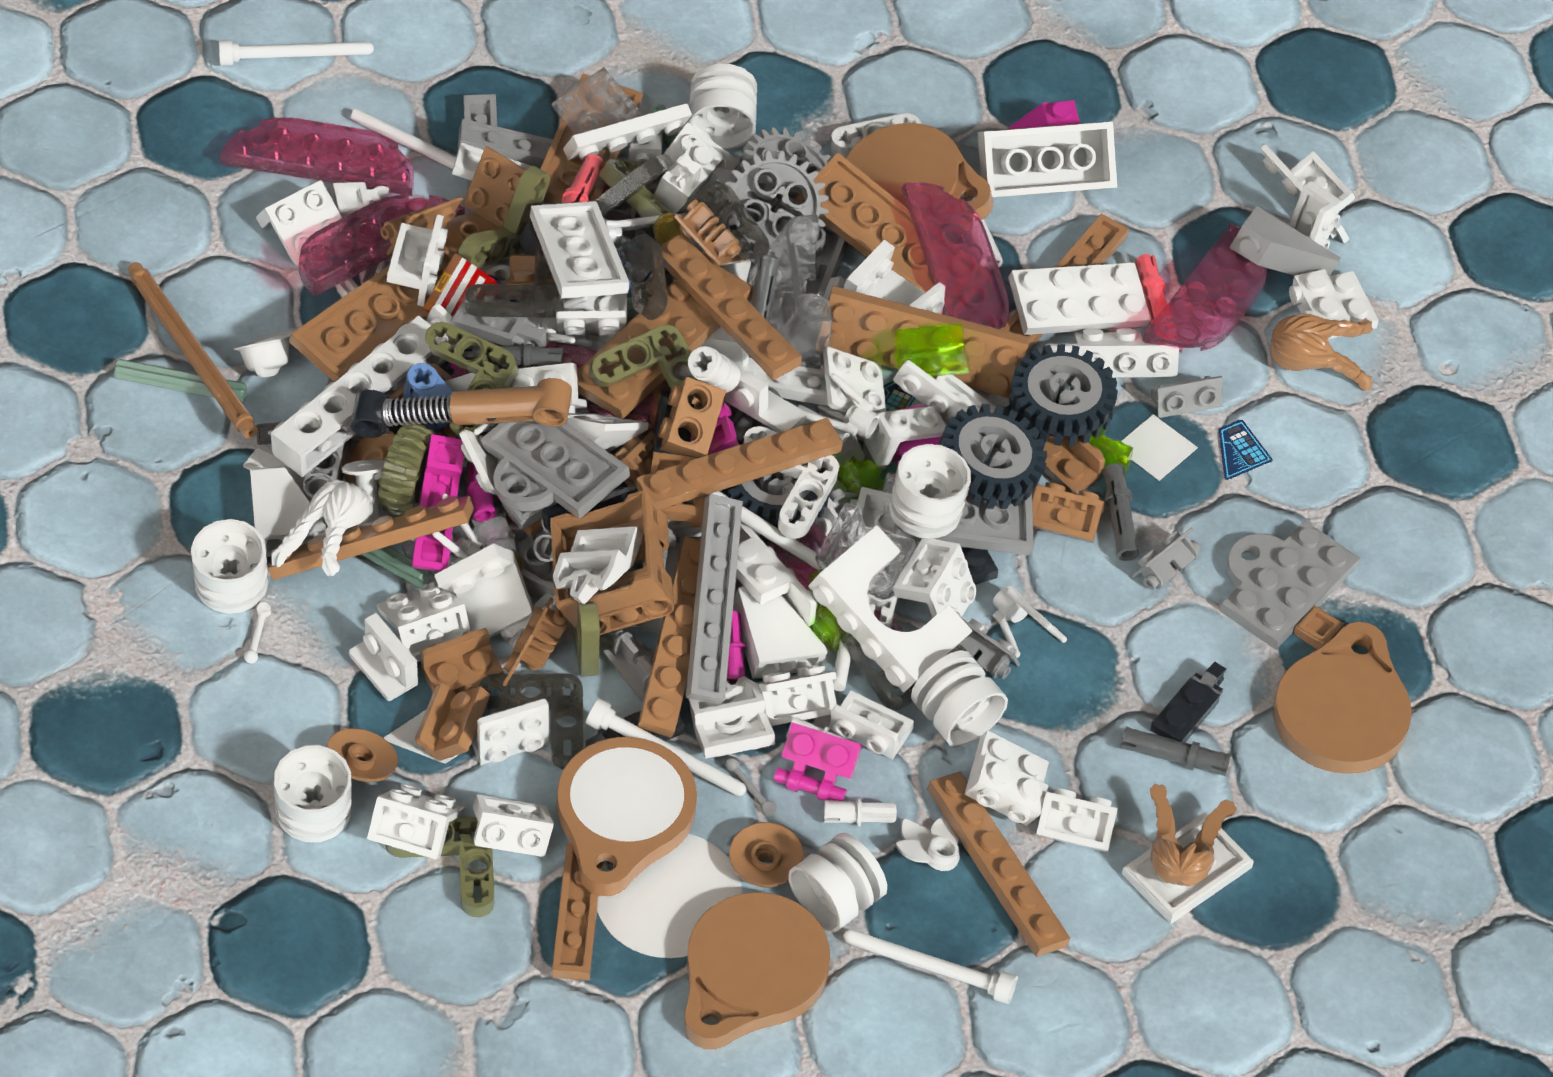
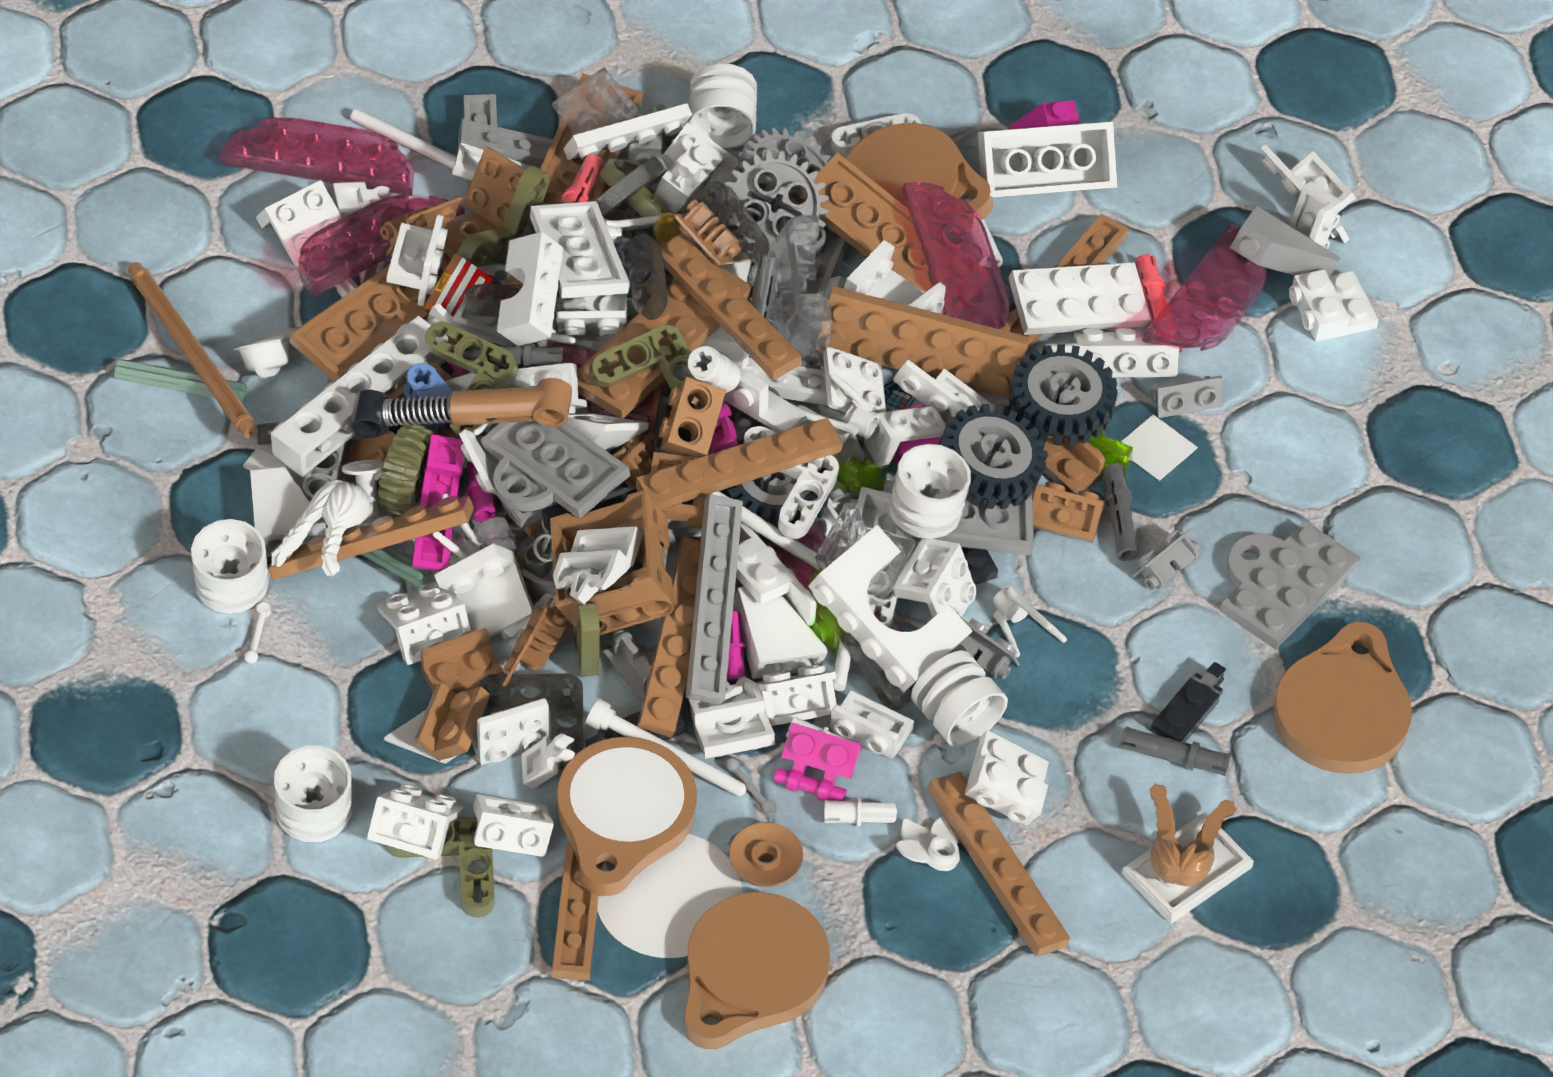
white piece [219,40,374,66] -> none
medium nougat dish [326,729,398,782] -> none
white bracket [349,613,418,701] -> none
white wheel [788,832,887,932] -> none
white piece [843,930,1018,1005] -> none
clear neon green bracket [895,323,970,377] -> none
white bracket [1036,788,1118,852] -> none
dark blue sticker [1218,420,1273,480] -> none
medium nougat hair [1270,314,1373,391] -> none
medium nougat tile [1294,606,1344,650] -> none
none -> white arch [497,232,563,346]
none -> white plate [521,734,575,789]

